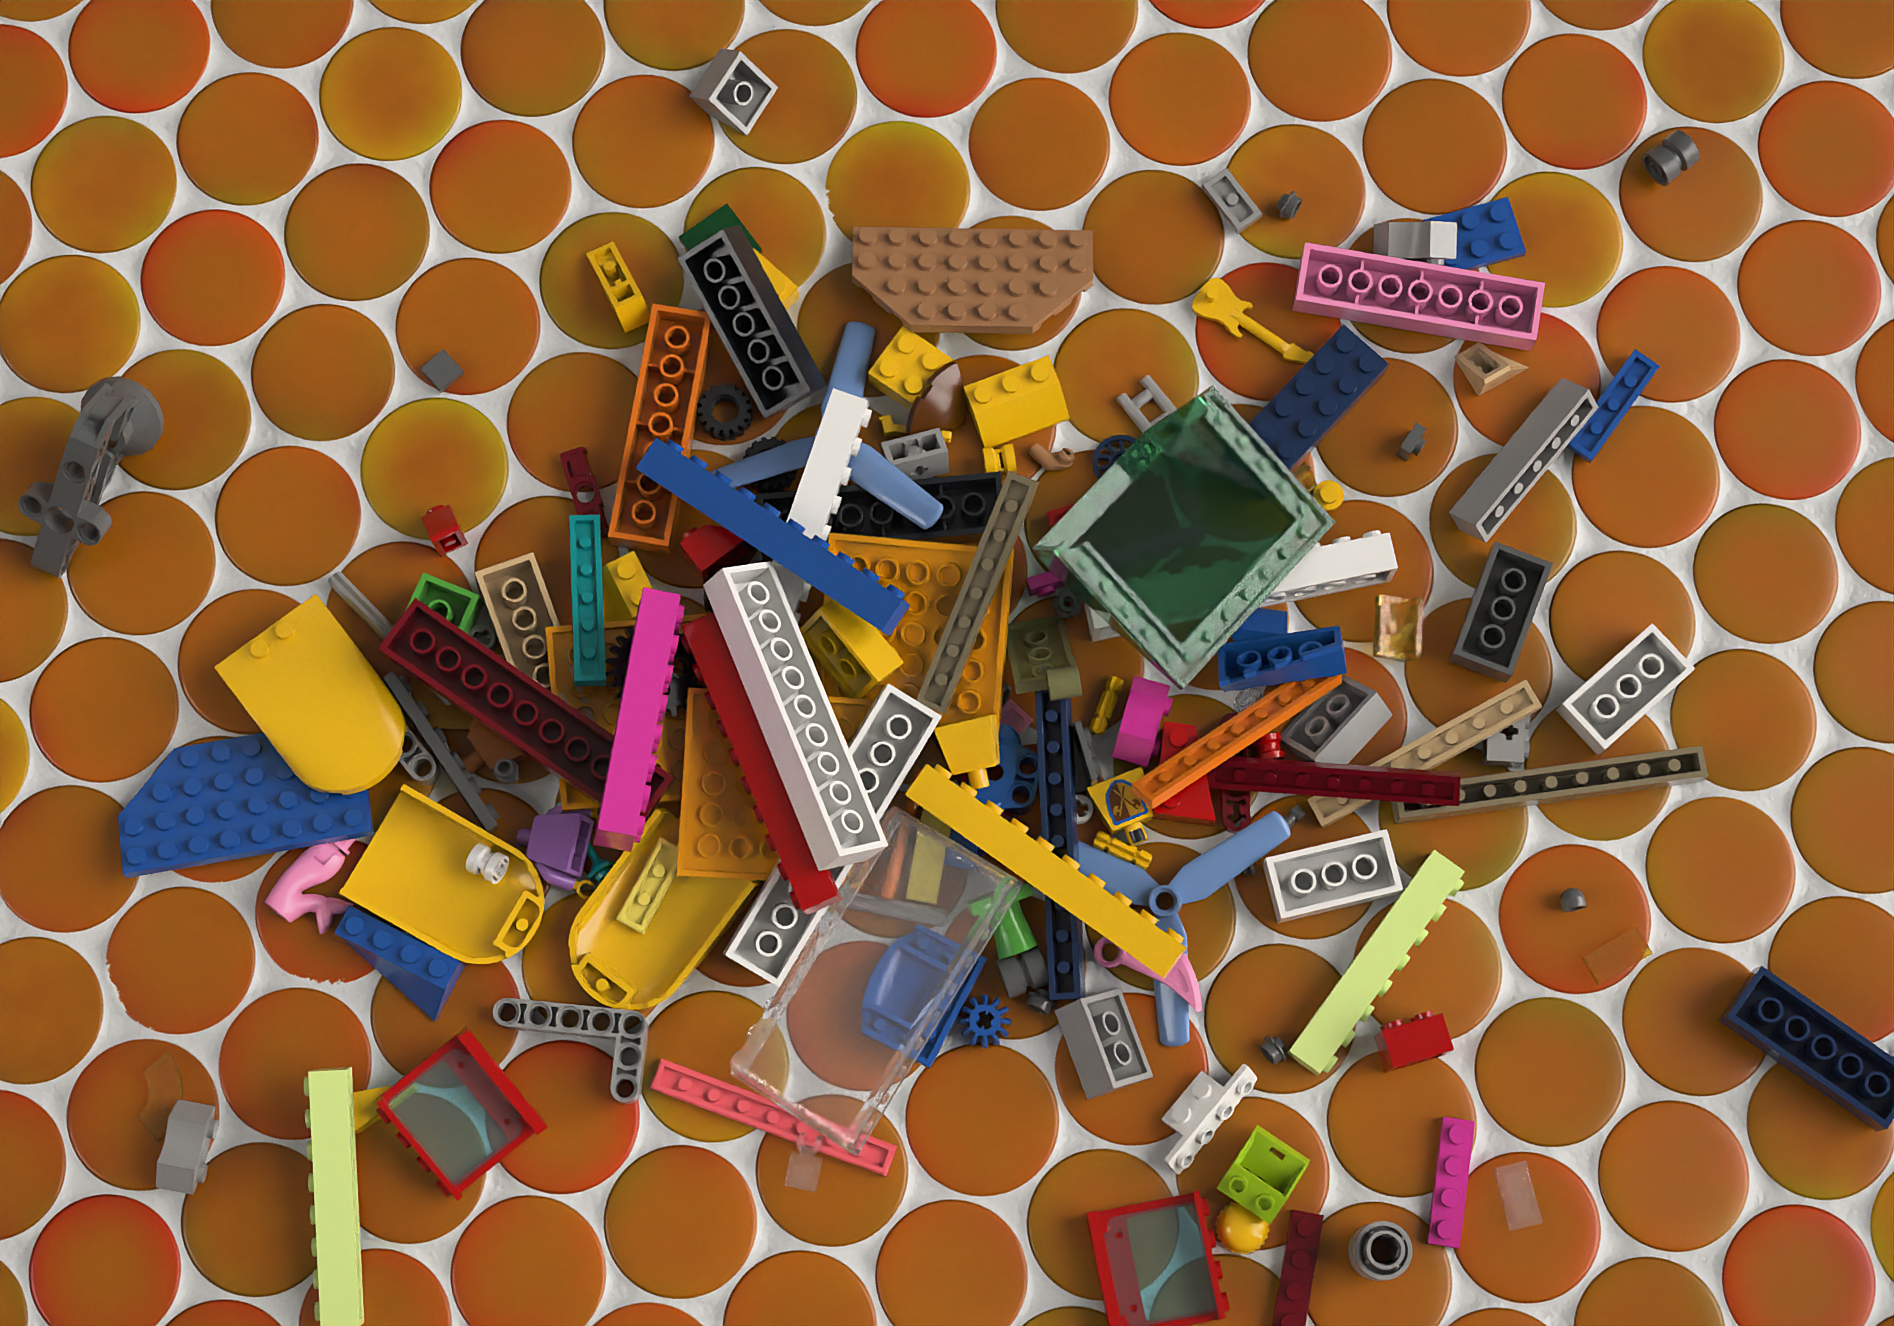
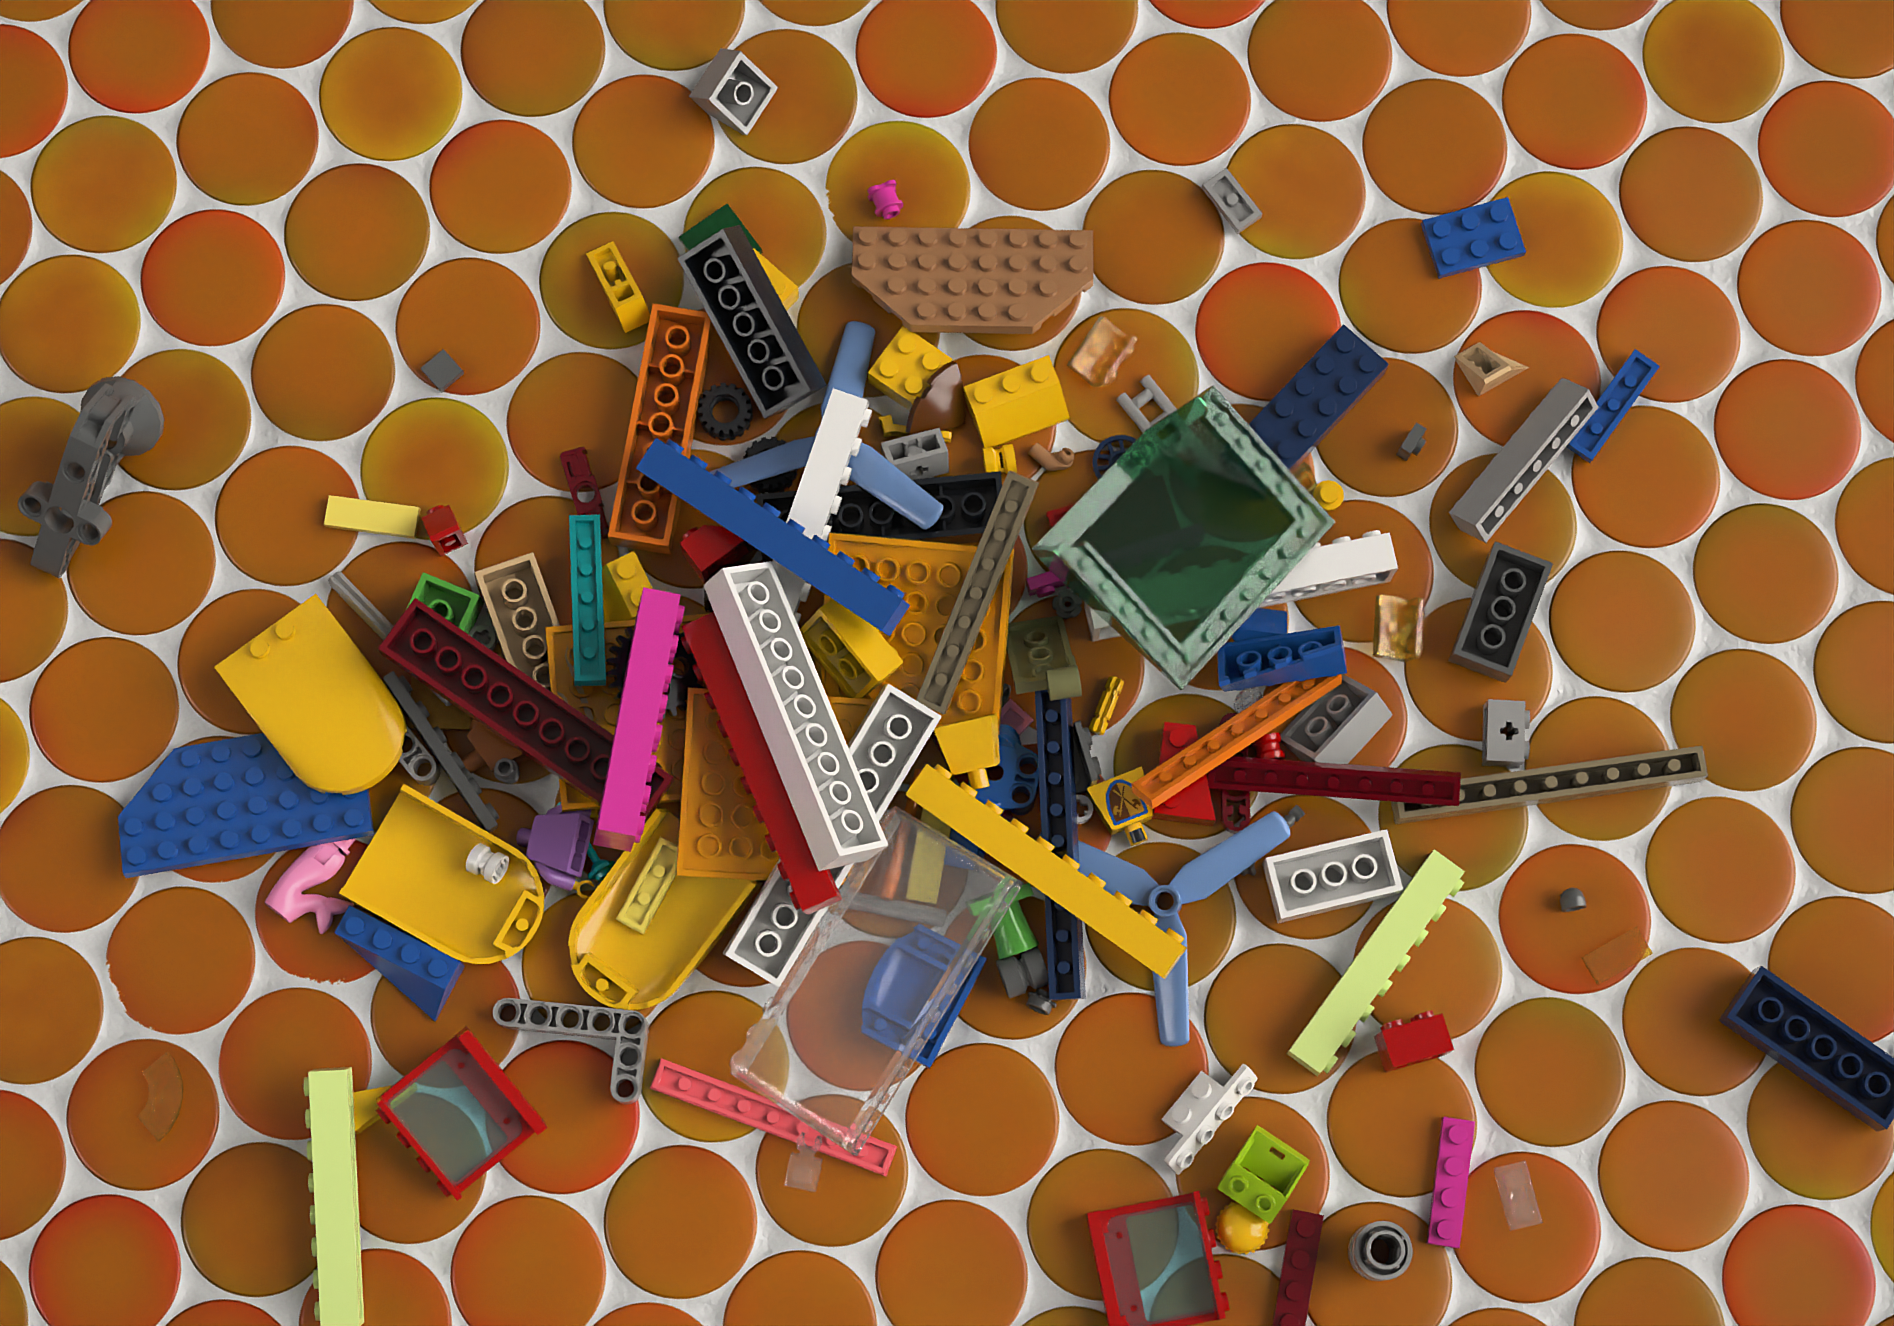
light grey brick [156,1099,219,1195] -> none
blue gear [958,994,1012,1049] -> none
light grey slope [1055,988,1153,1100] -> none
yellow axle [1092,831,1152,870] -> none
bright pink piece [1093,937,1202,1012] -> none
dark pink brick [1112,676,1173,767] -> none
yellow piece [1192,278,1314,364] -> none
dark grey plate [1259,1036,1288,1065] -> none
dark grey plate [1276,191,1302,220] -> none
bright pink brick [1292,242,1545,351] -> none
tan plate [1307,679,1542,828] -> none
light grey brick [1373,221,1457,266] -> none
white brick [1556,623,1695,756] -> none
dark grey wheel [1642,130,1700,186] -> none
none -> light yellow tile [324,495,421,539]
none -> dark pink brick [867,180,904,219]
none -> clear yellow bracket [1067,316,1138,387]

